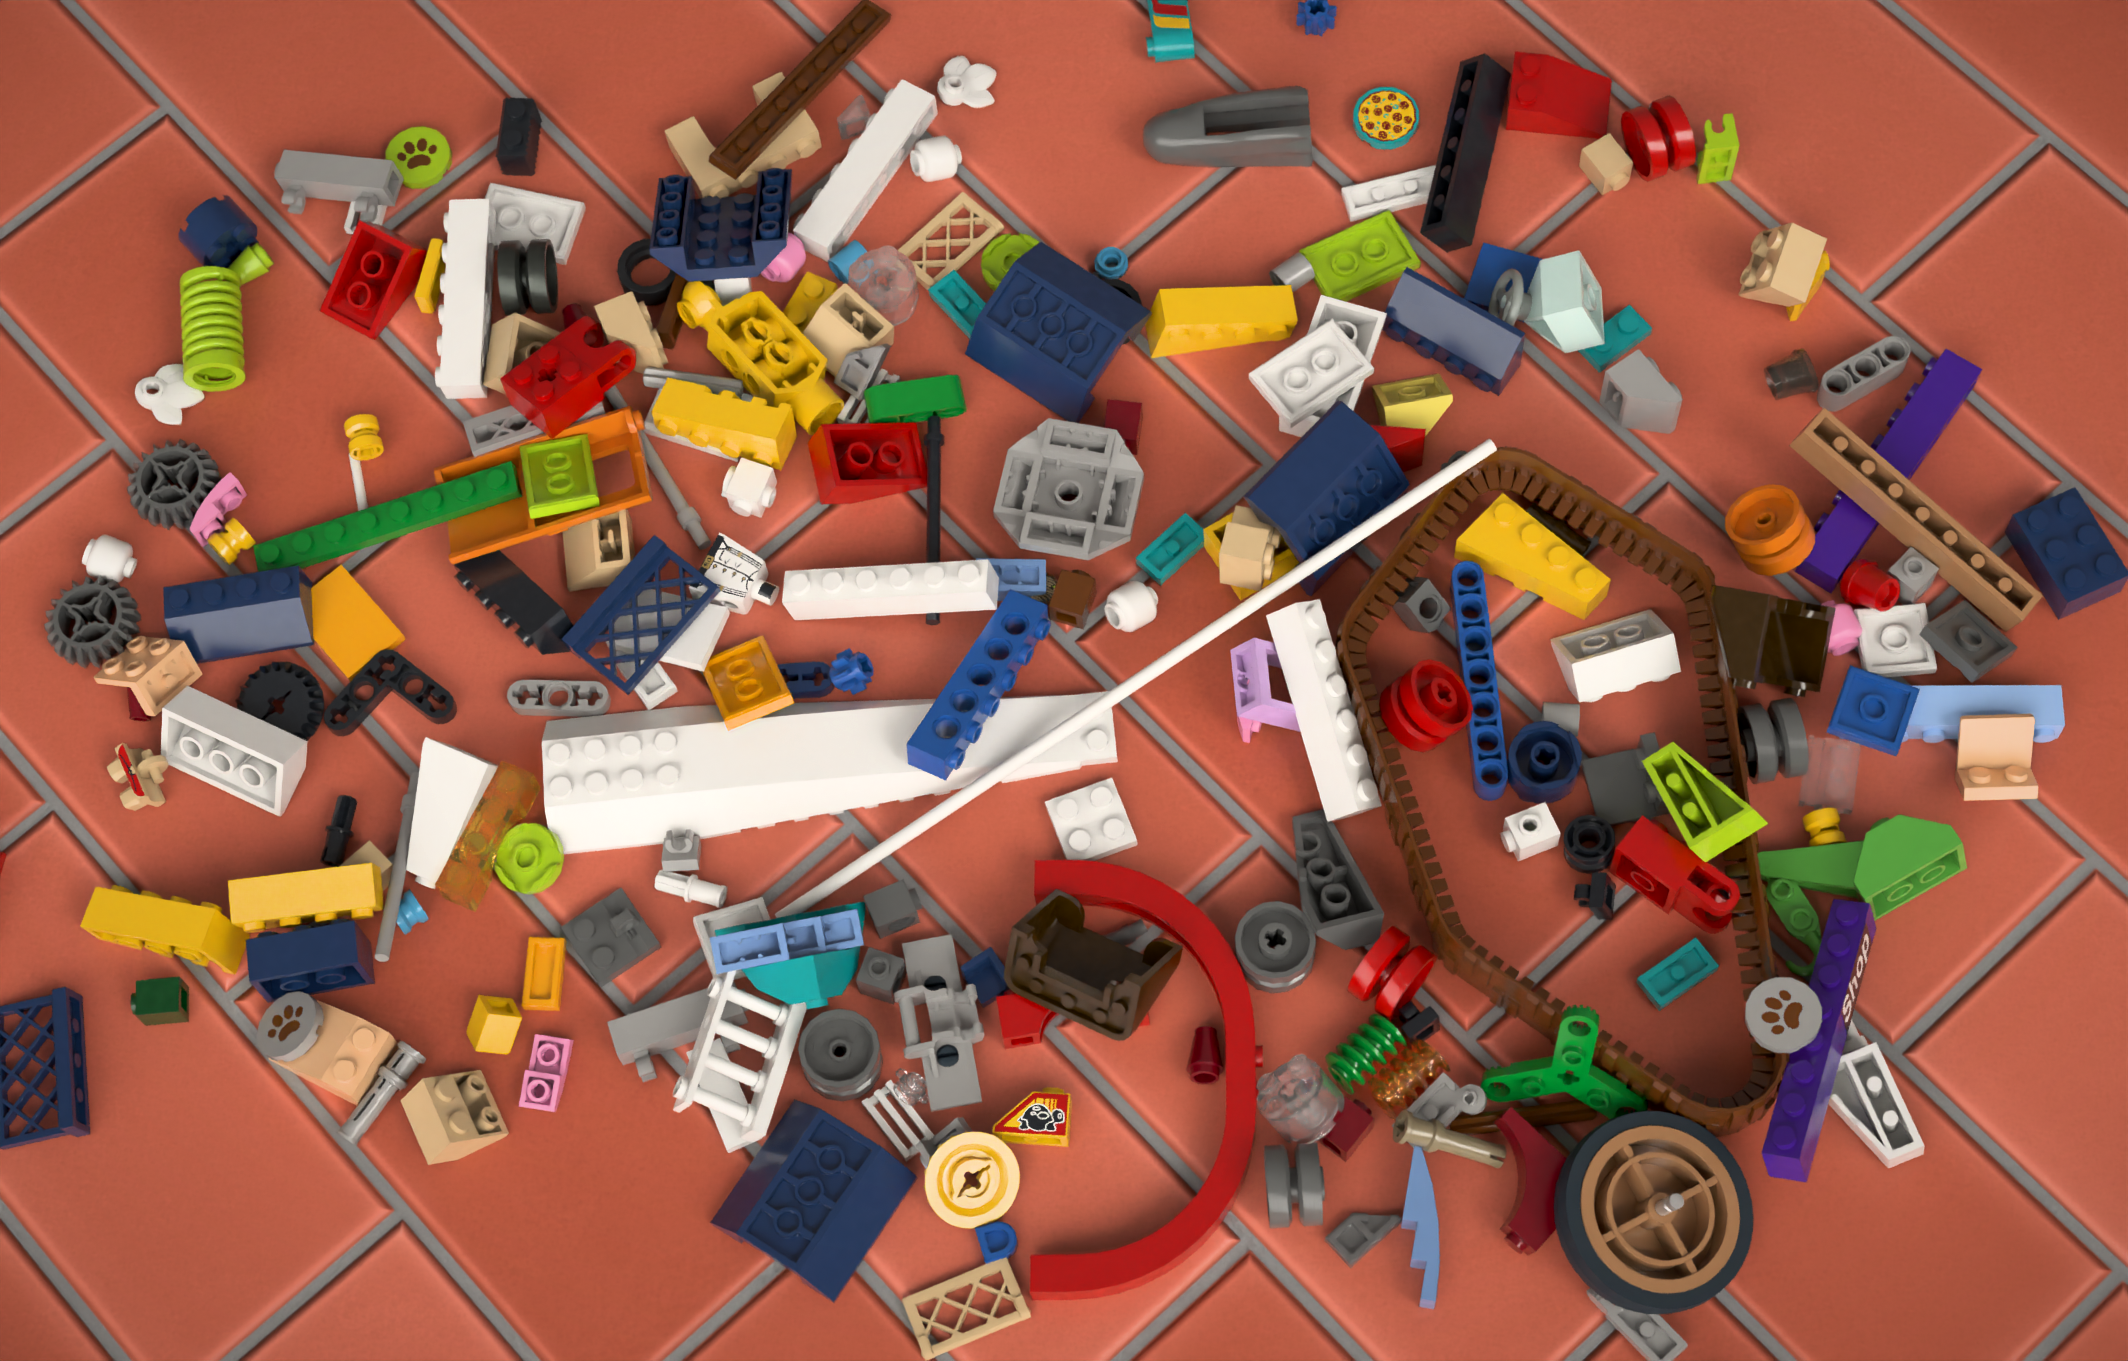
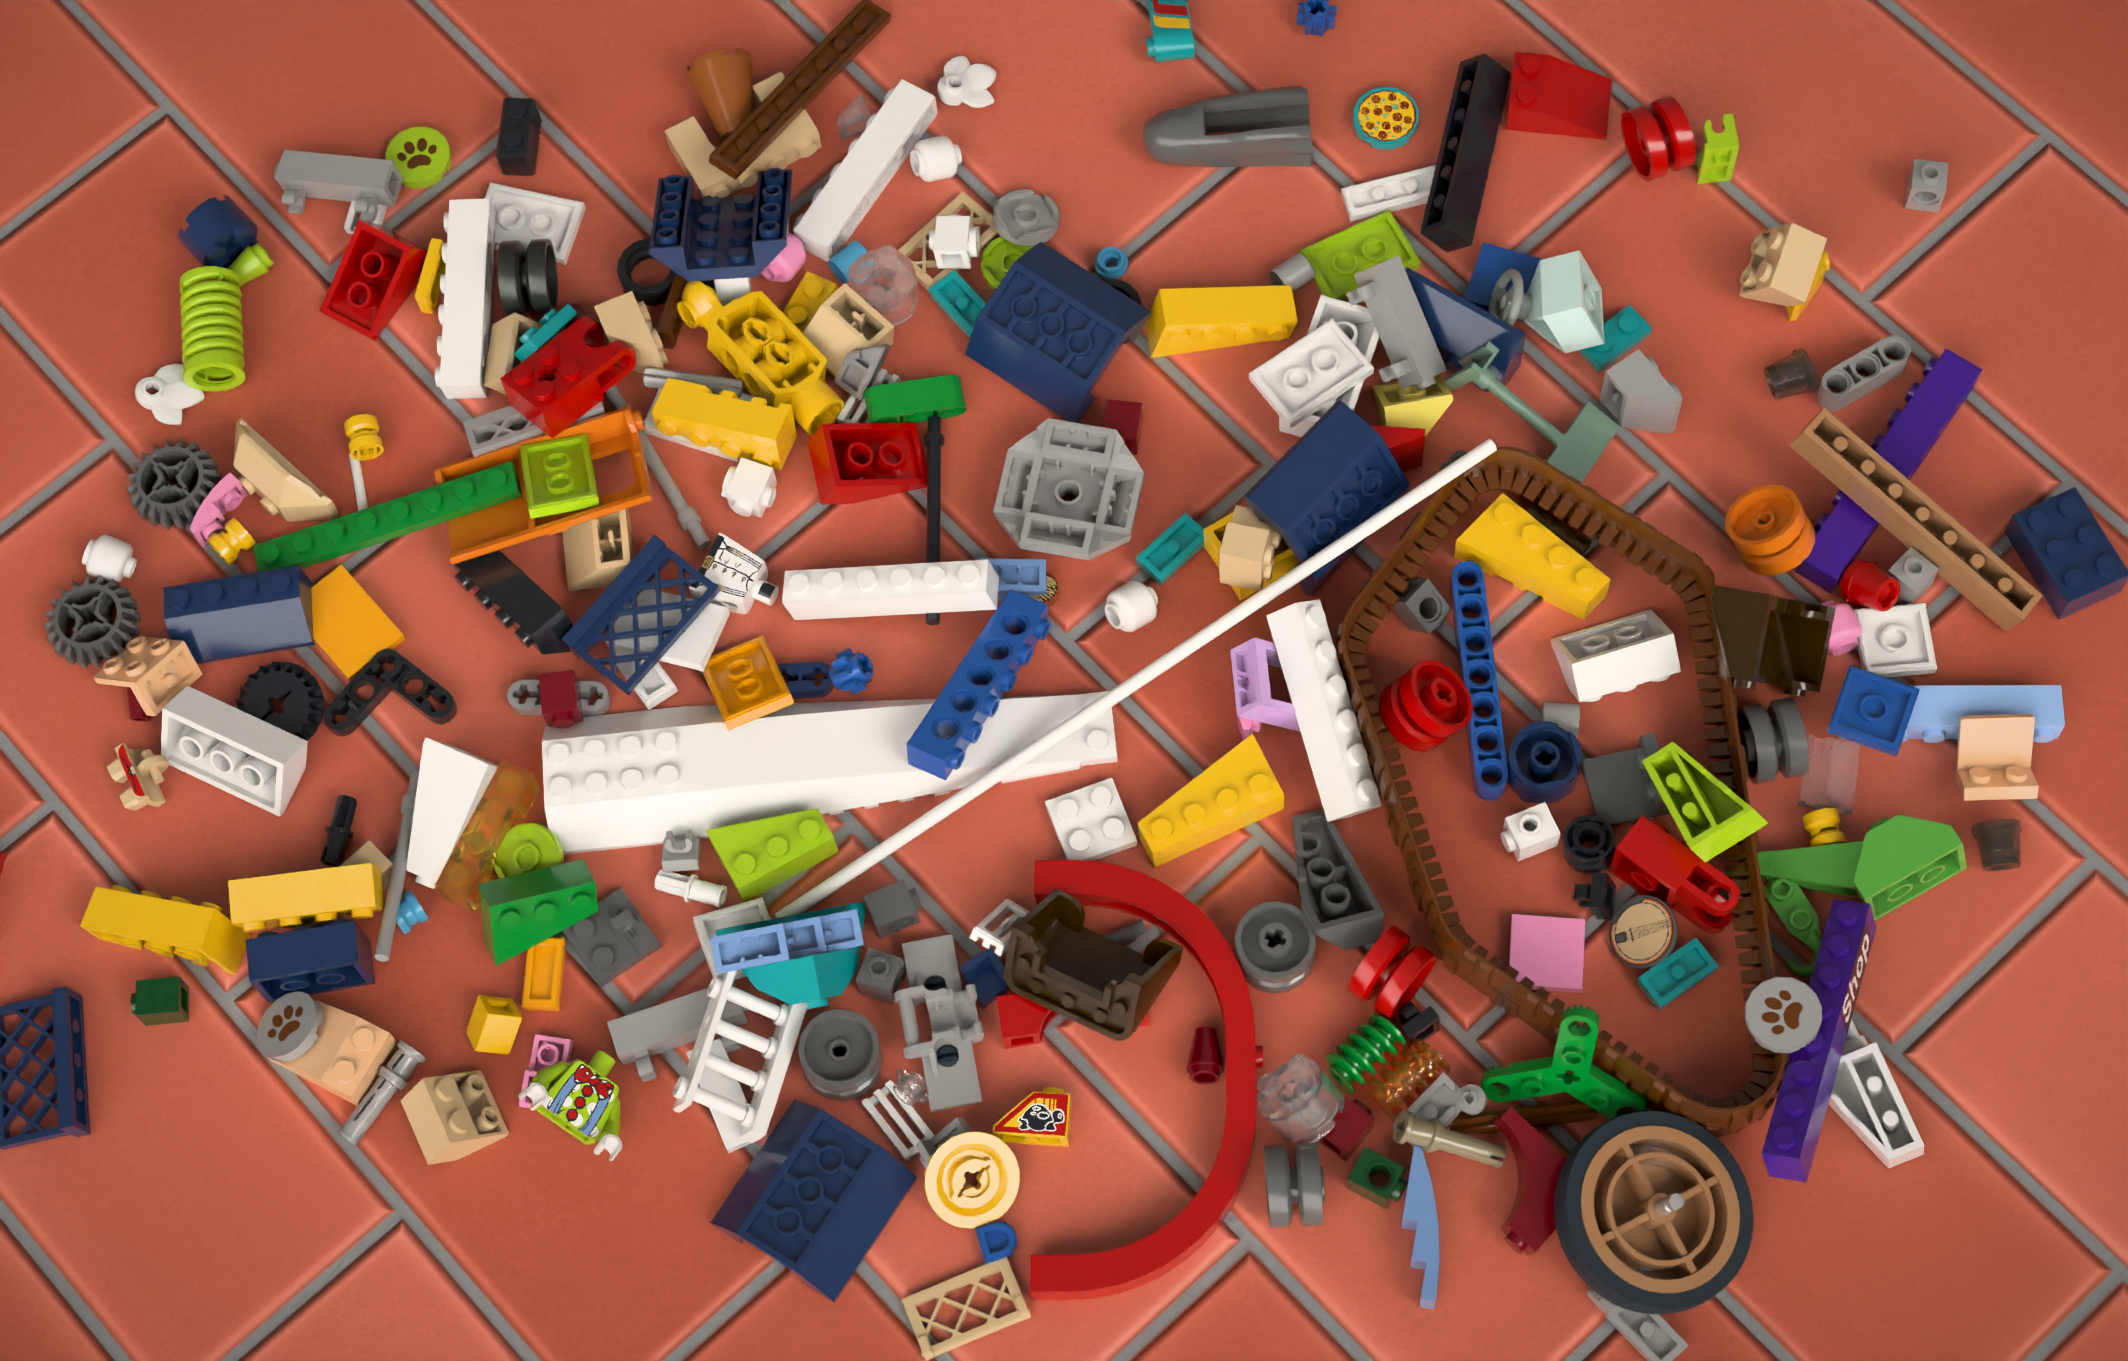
reddish brown brick [1049,569,1097,630] -> none
flat silver tile [1325,1213,1402,1268] -> none
tan brick [1579,133,1633,195] -> none
dark grey hinge [1919,600,2018,683] -> none
none -> tan wedge [233,418,340,522]
none -> green wedge [478,859,598,966]
none -> teal plate [514,303,577,362]
none -> torso [518,1050,622,1161]
none -> dark red brick [538,669,583,728]
none -> dark orange cone [686,48,753,141]
none -> lime wedge [706,808,839,902]
none -> white brick [929,214,980,269]
none -> white tile [970,899,1029,956]
none -> light grey tile [992,189,1060,246]
none -> yellow wedge [1138,733,1284,868]
none -> light grey brick [1346,255,1447,390]
none -> dark green brick [1346,1147,1408,1209]
none -> sand green piece [1443,341,1620,482]
none -> bright pink tile [1509,914,1585,993]
none -> piece [1608,895,1678,969]
none -> light grey brick [1904,159,1949,213]
none -> clear smoke piece [1971,819,2022,871]

